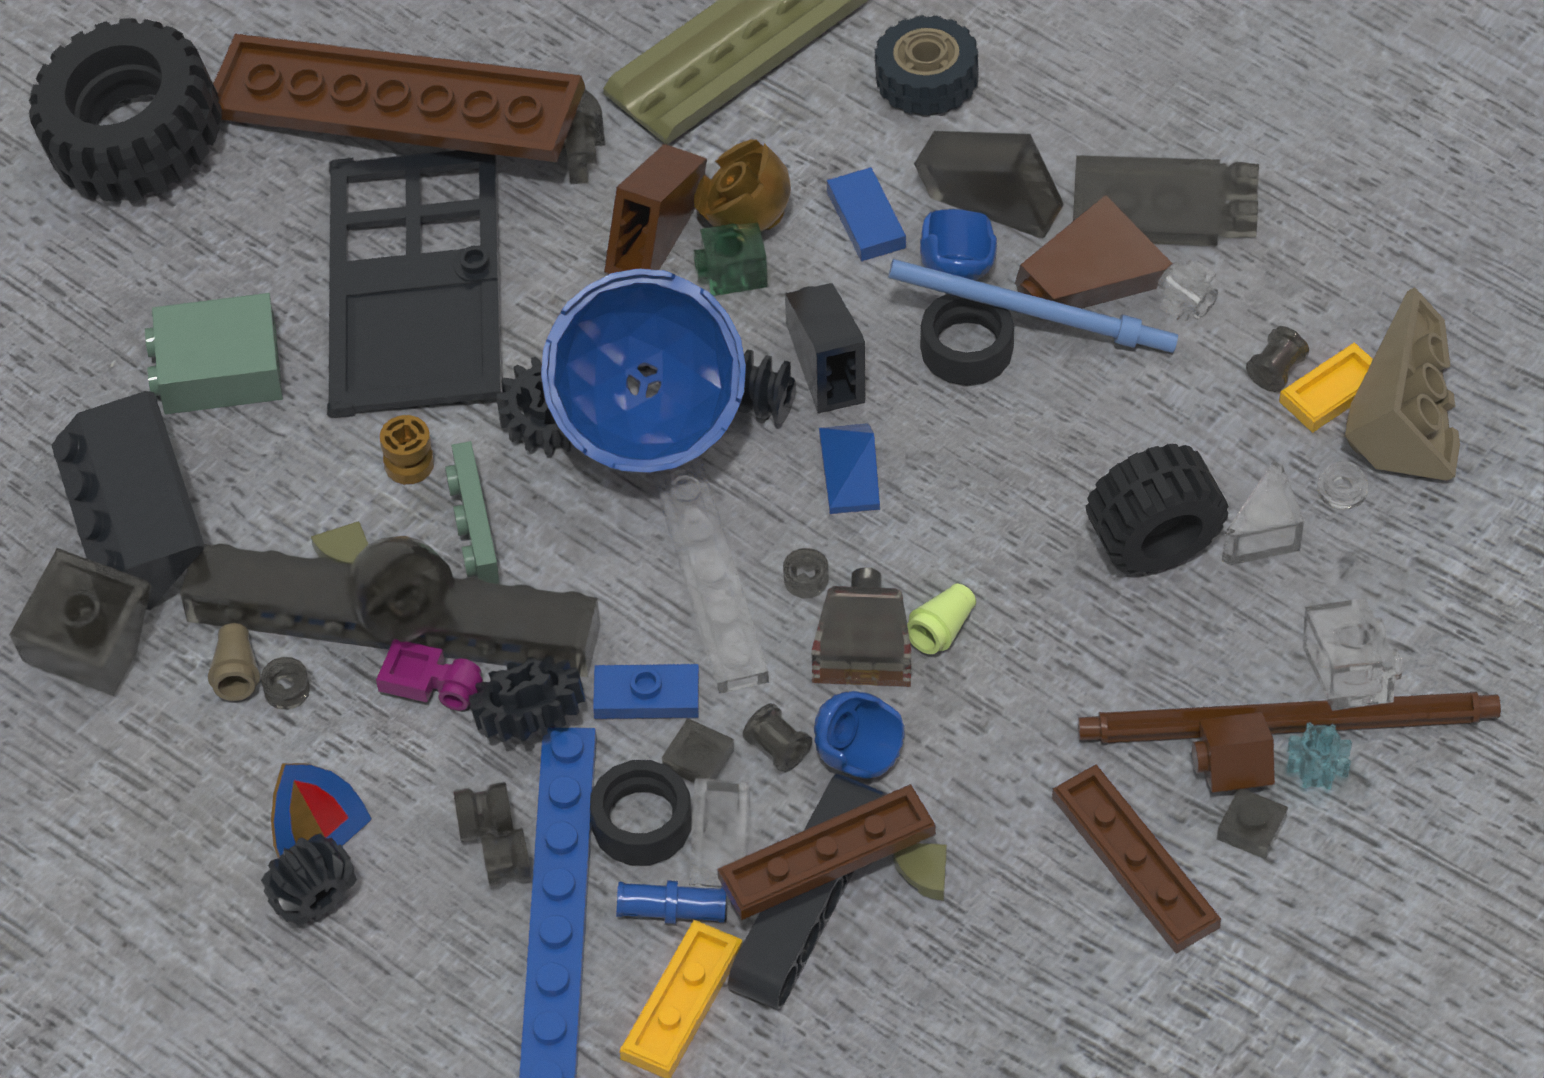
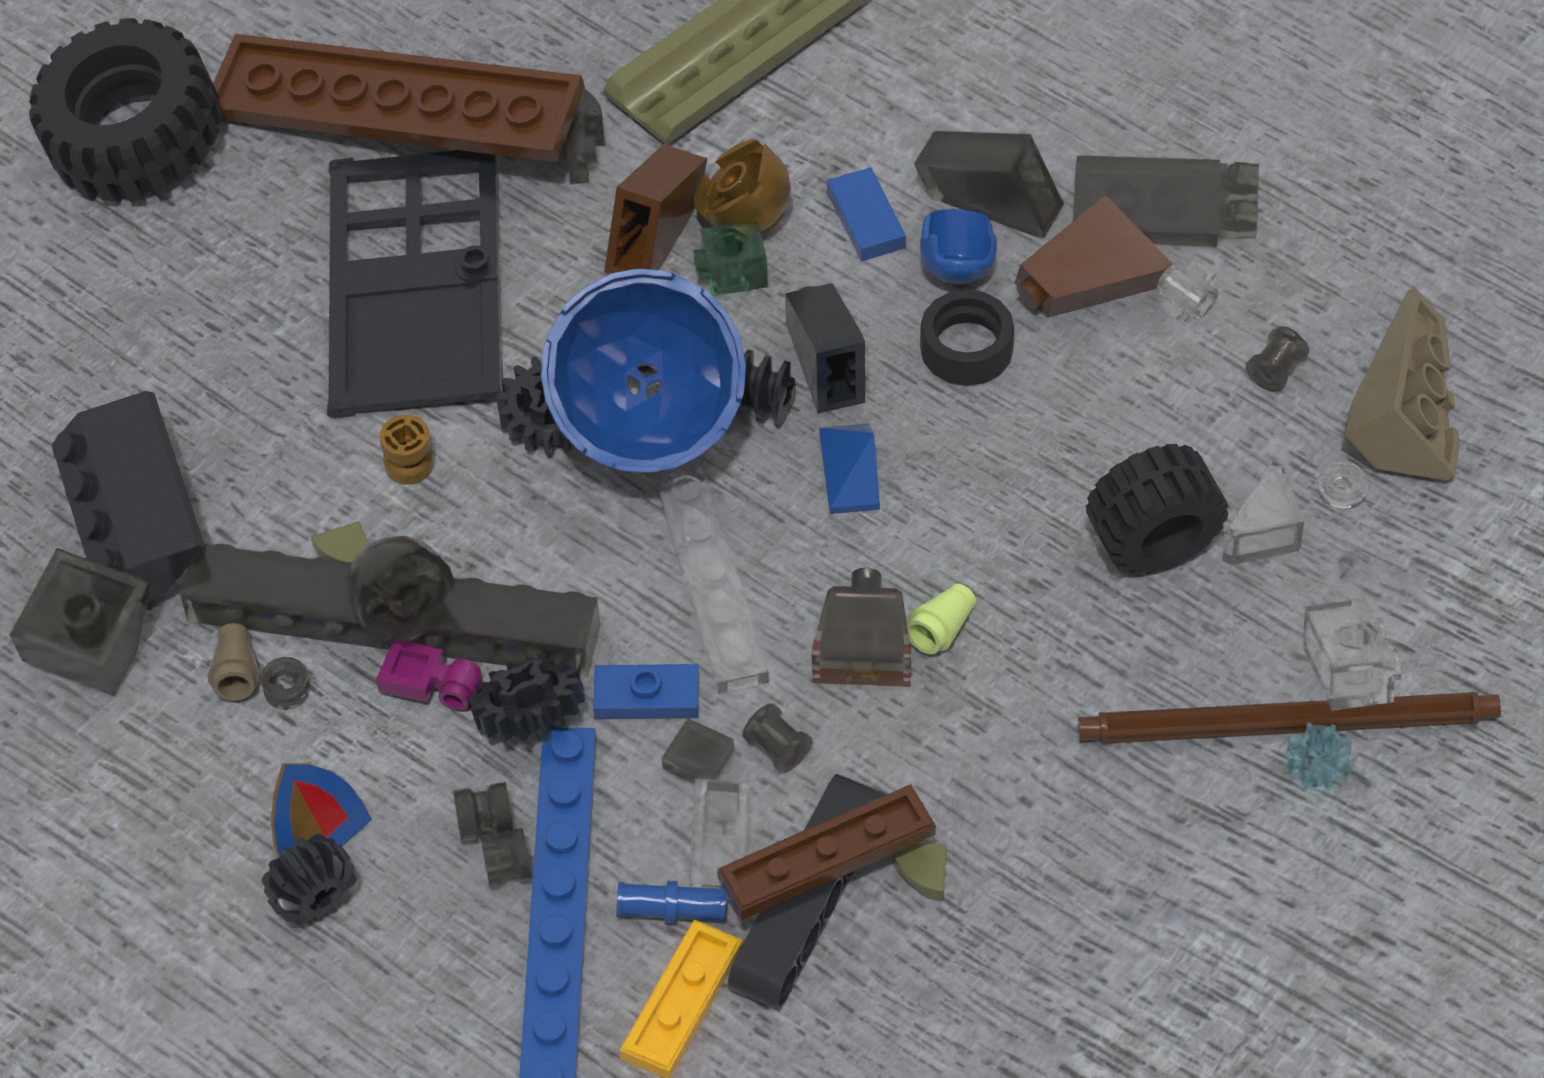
sand green brick [145,293,283,415] -> none
sand green plate [445,441,501,595] -> none
black tyre [590,760,692,865] -> none
clear smoke bush [783,548,829,598] -> none
blue hair [814,691,905,779] -> none
black wheel [875,15,979,115] -> none
medium blue bar [888,259,1178,353] -> none
reddish brown tile [1052,764,1221,954] -> none
reddish brown brick [1192,712,1275,793] -> none
clear smoke plate [1217,789,1288,859] -> none
yellow tile [1279,342,1373,433] -> none

